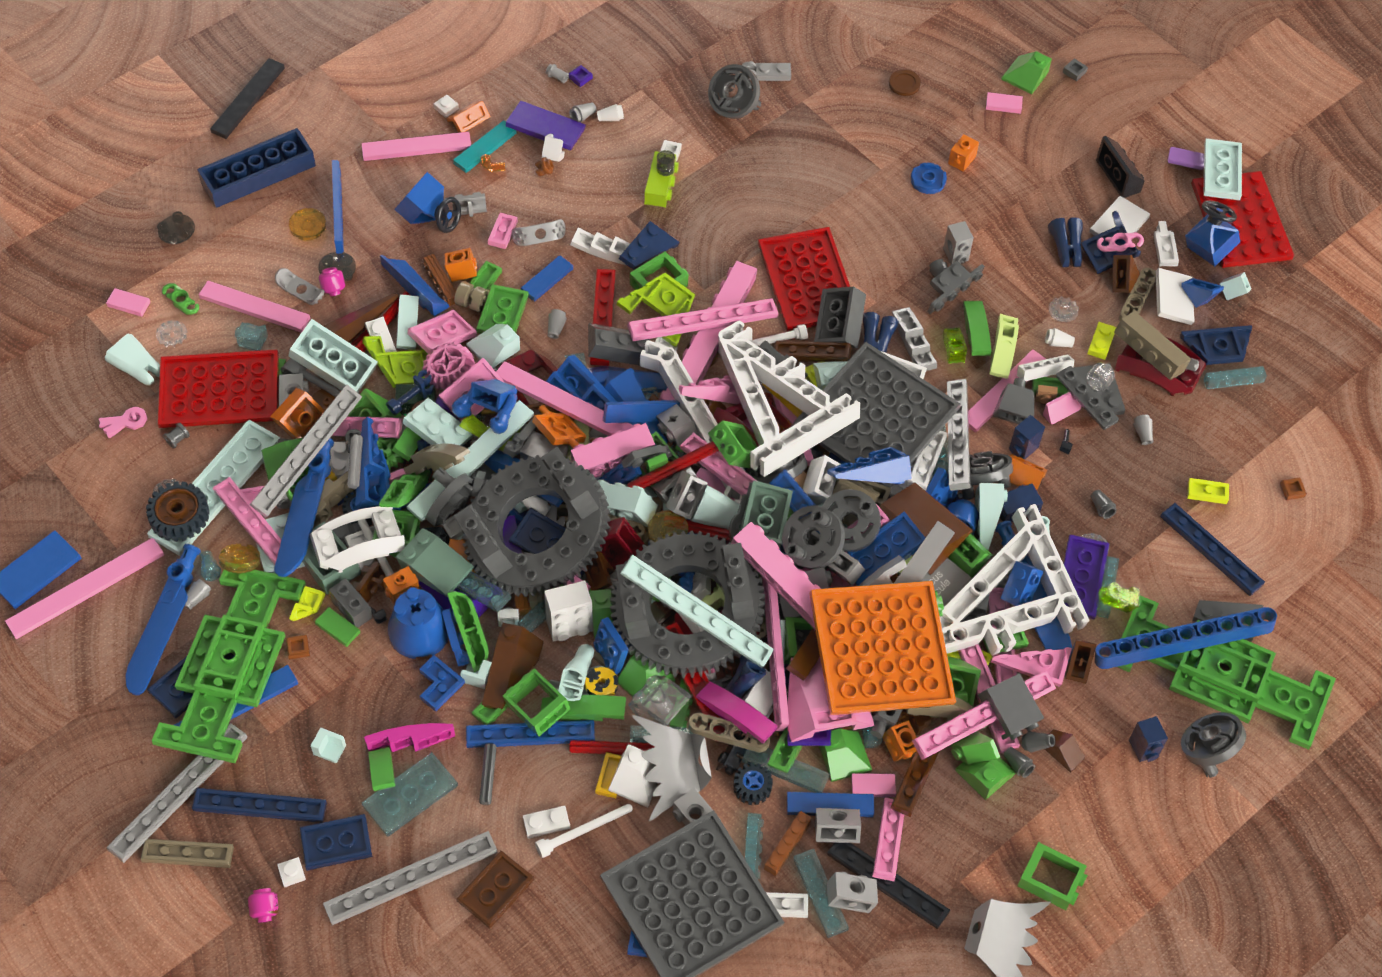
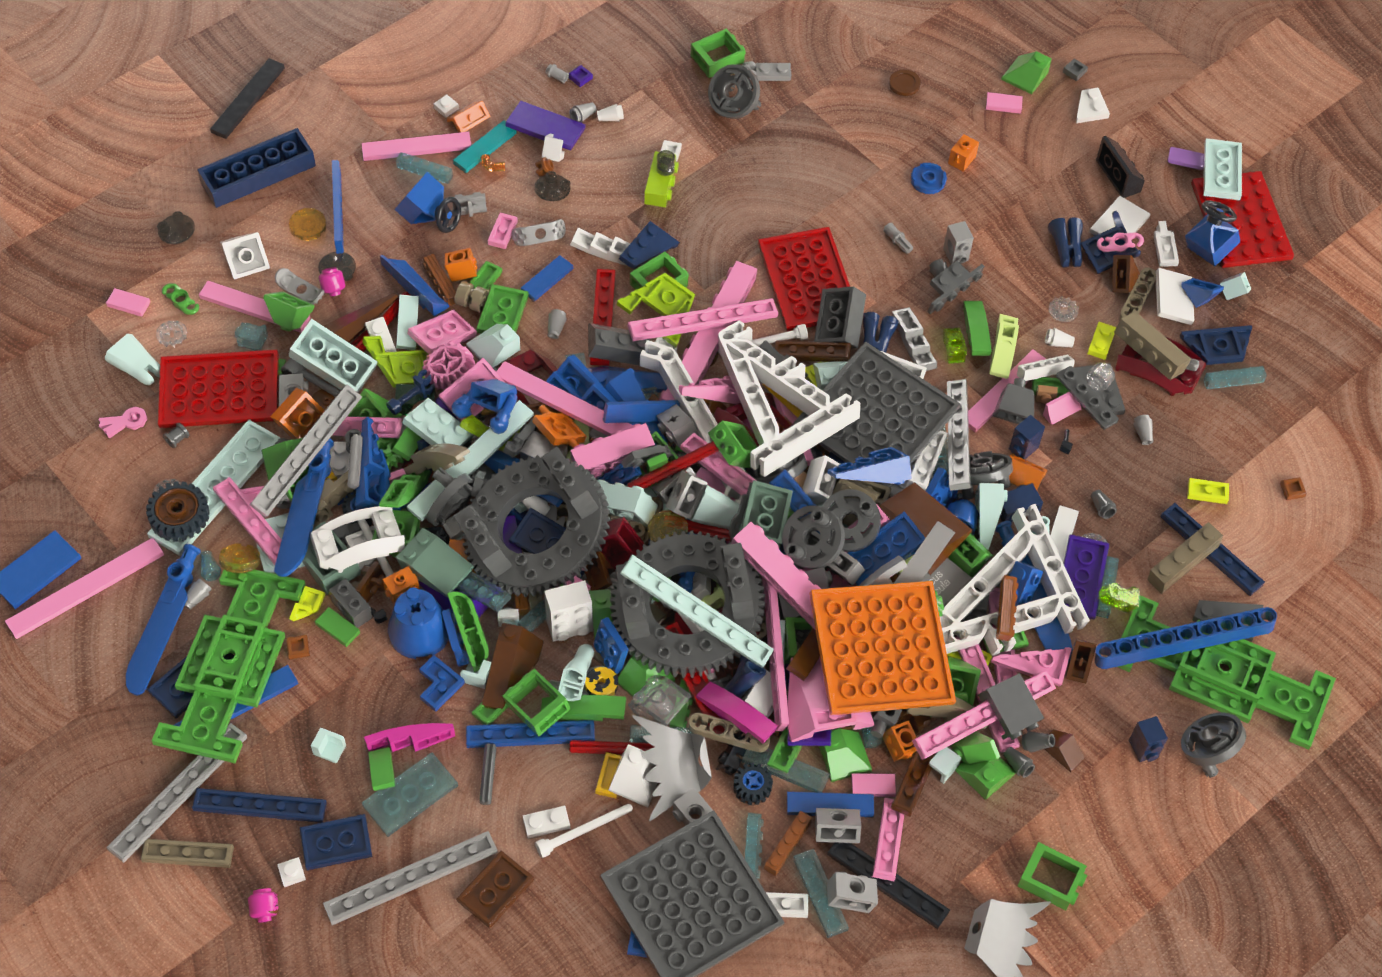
none -> white slope [220,232,270,279]
none -> bright green slope [263,291,315,331]
none -> clear light blue piece [396,152,453,184]
none -> clear smoke dish [534,171,571,201]
none -> bright green window [691,28,746,78]
none -> light grey axle [883,223,913,254]
none -> light aqua panel [929,747,961,784]
none -> dark orange piece [996,575,1018,641]
none -> white tile [1047,505,1079,571]
none -> white wing [1076,88,1110,123]
none -> dark tan brick [1147,522,1223,594]

